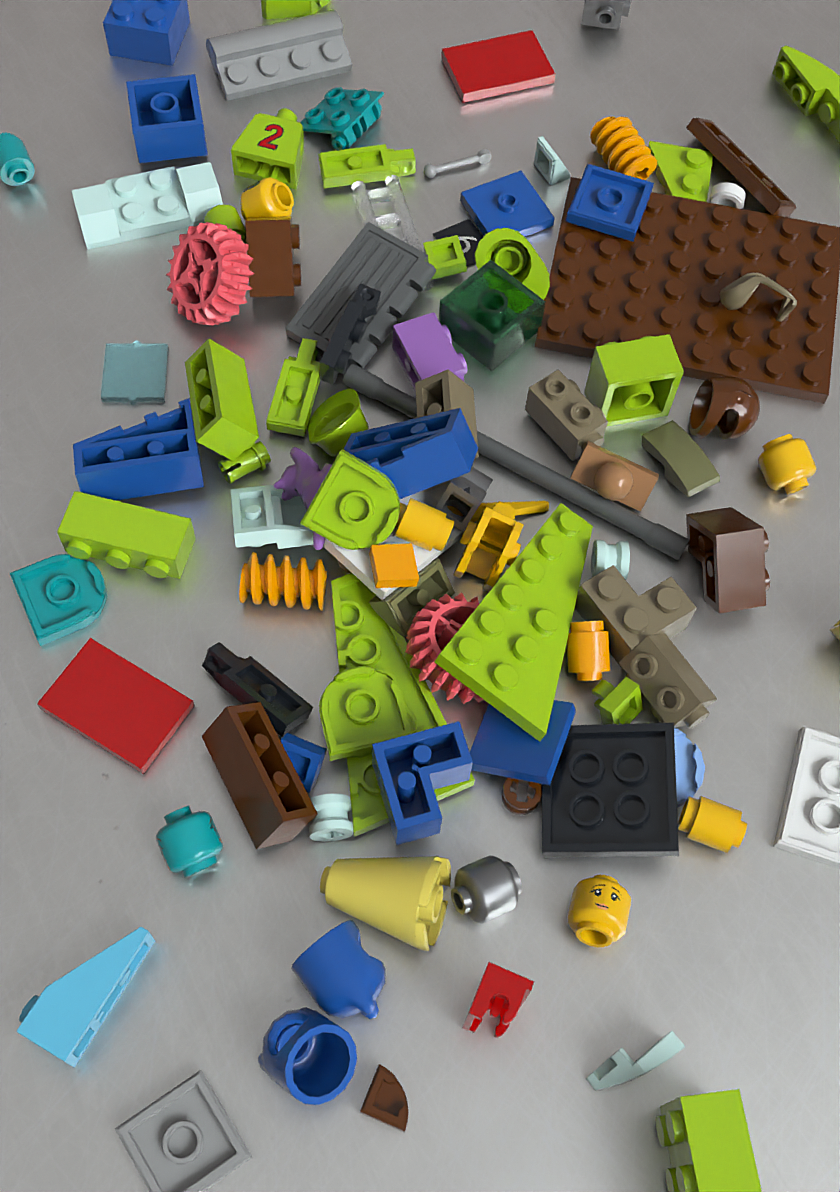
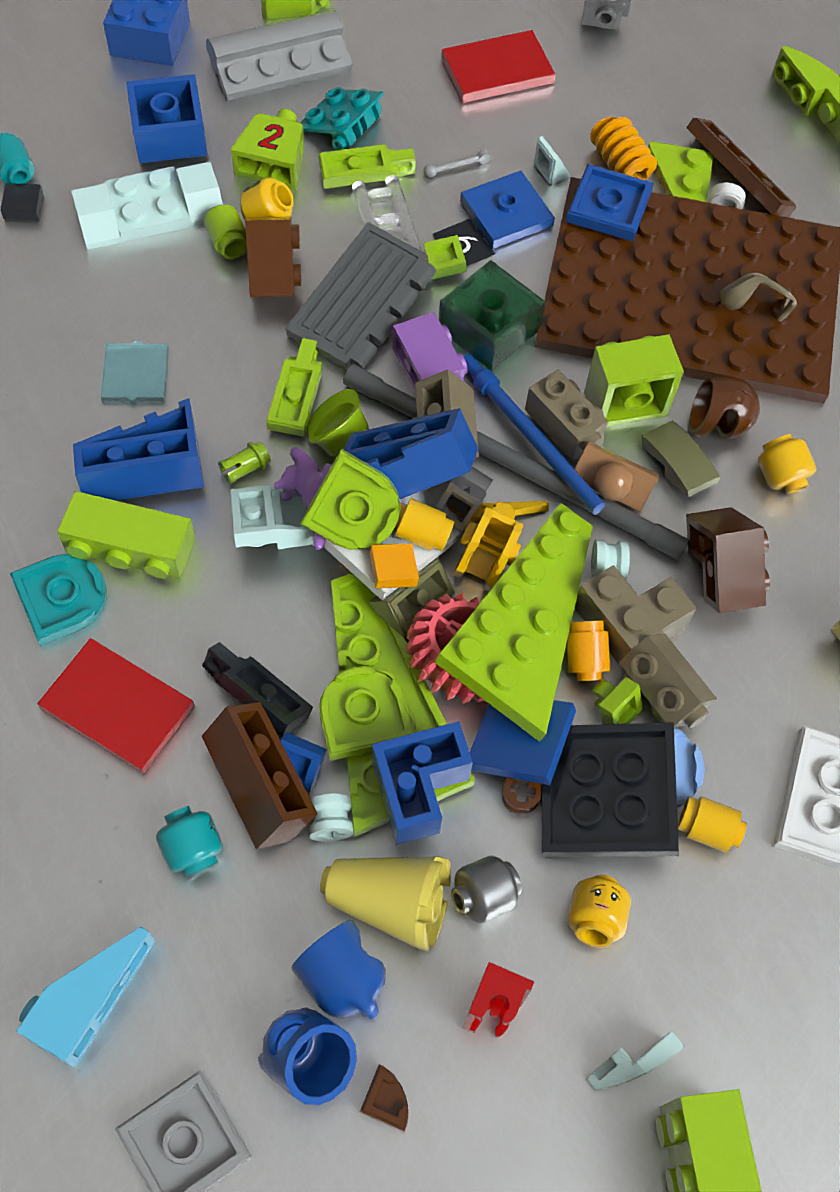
coral gear [166,222,254,326] -> none
lime brick [185,338,259,461] -> none
light orange piece [239,552,327,611] -> none
black hinge [319,283,381,385] -> none
lime piece [475,228,550,311] -> none
none -> black tile [0,183,43,220]
none -> blue bar [464,353,605,515]

